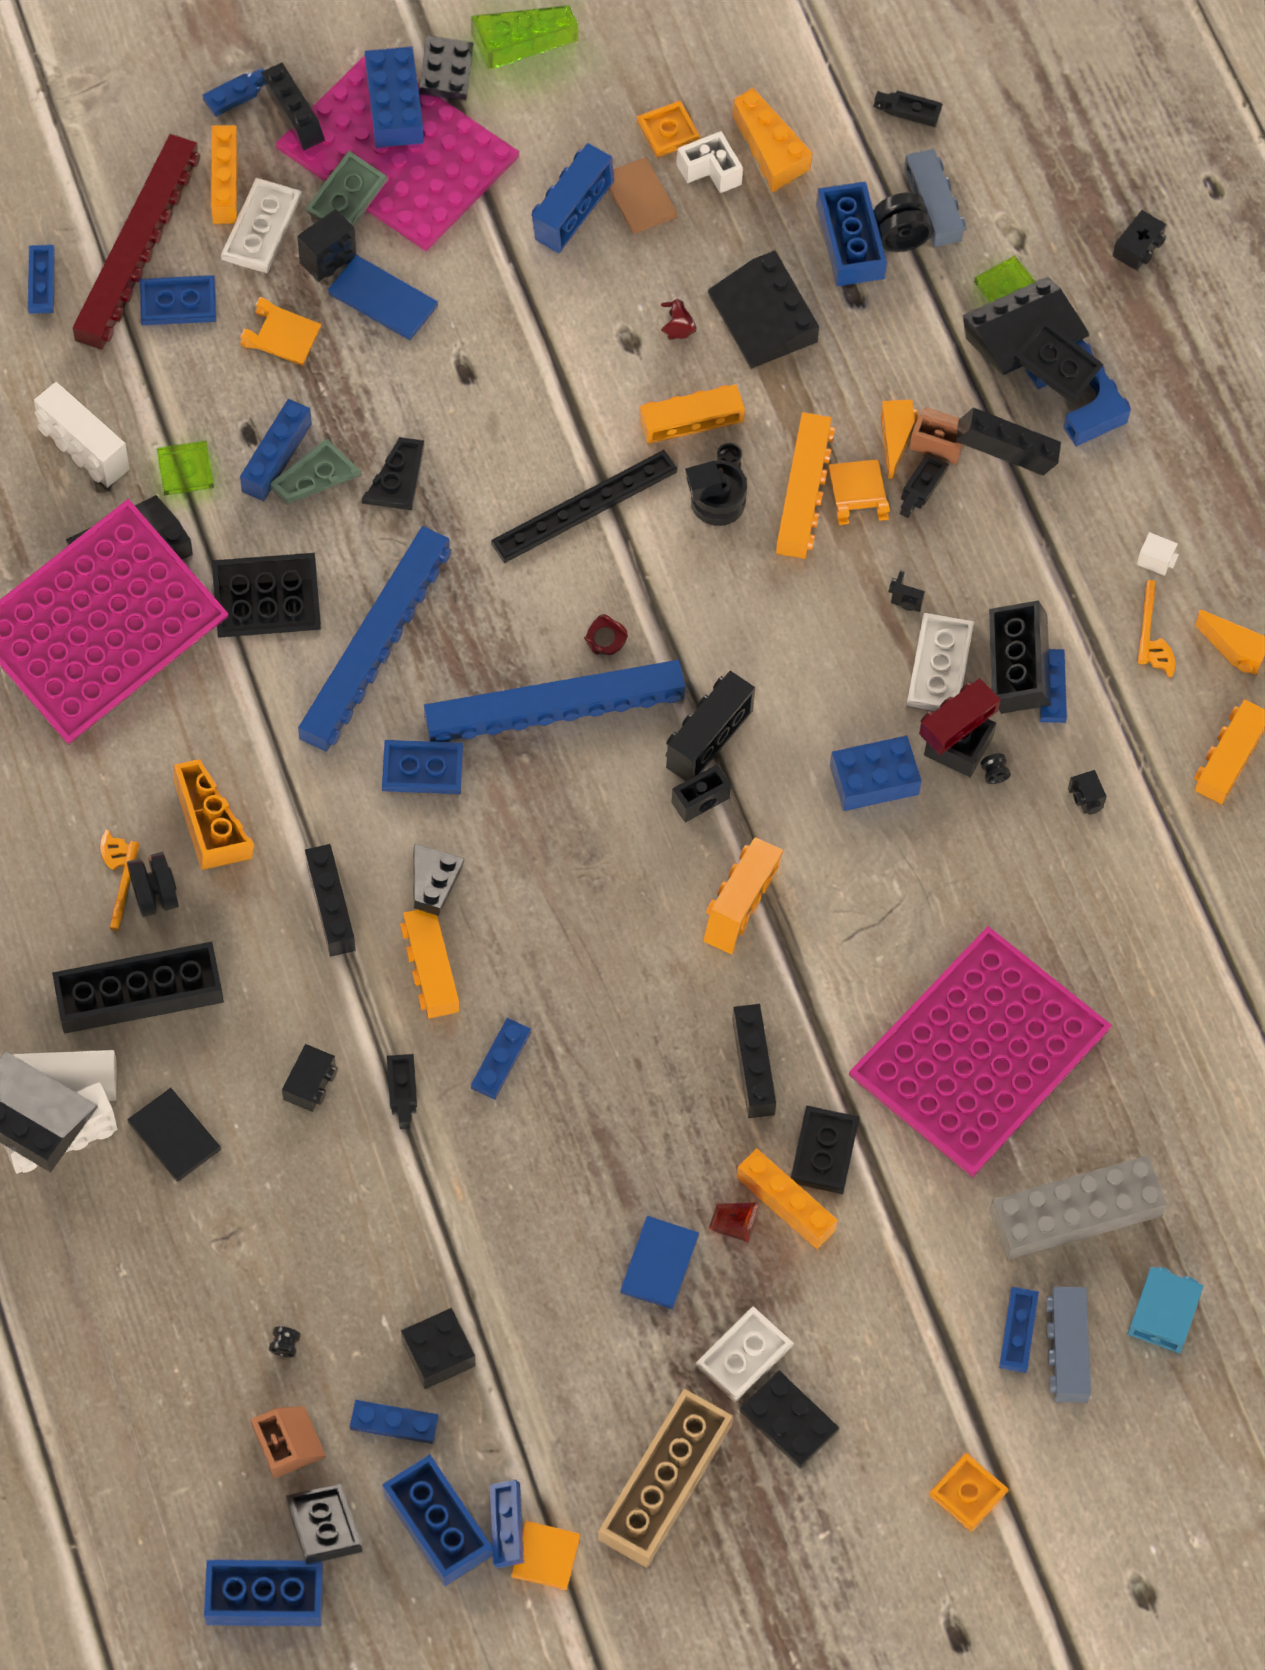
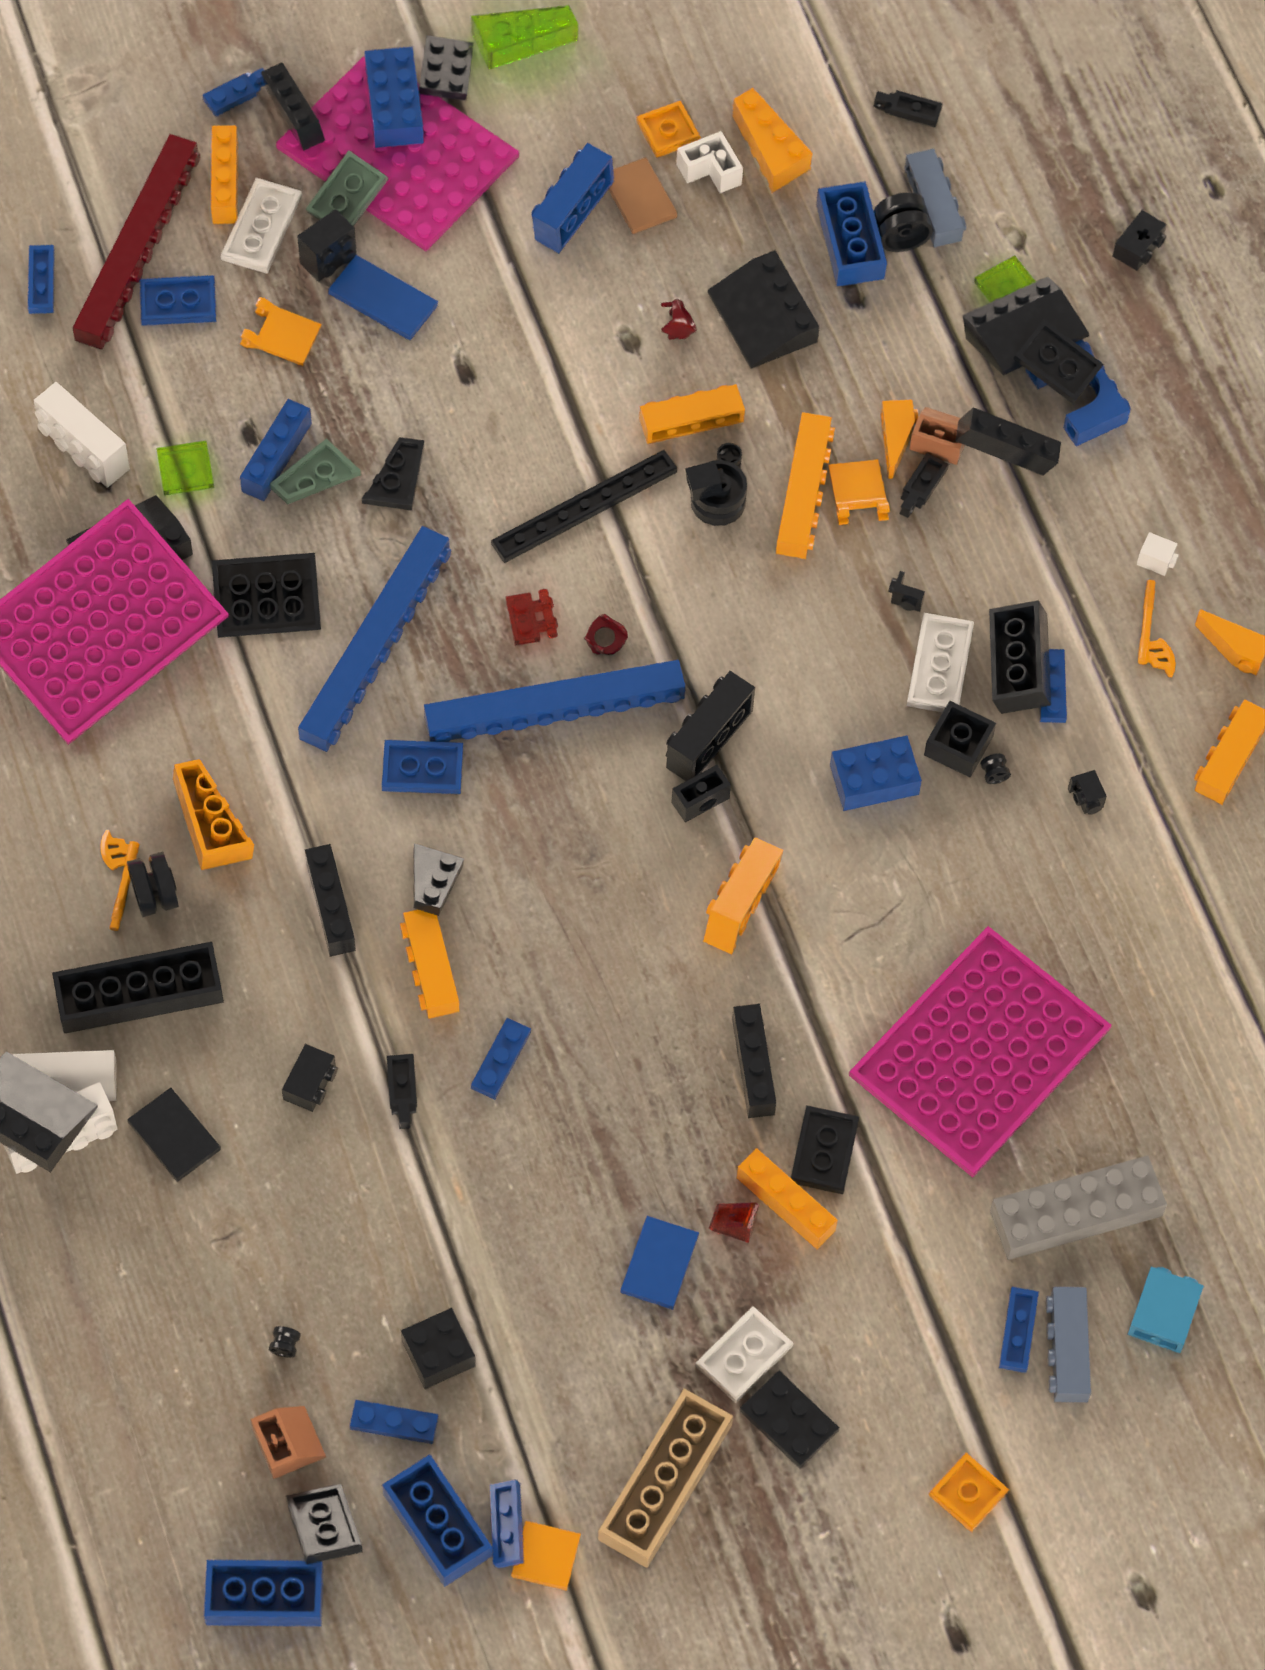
dark red brick [919,678,1001,755] -> none
none -> clear red plate [505,589,558,646]

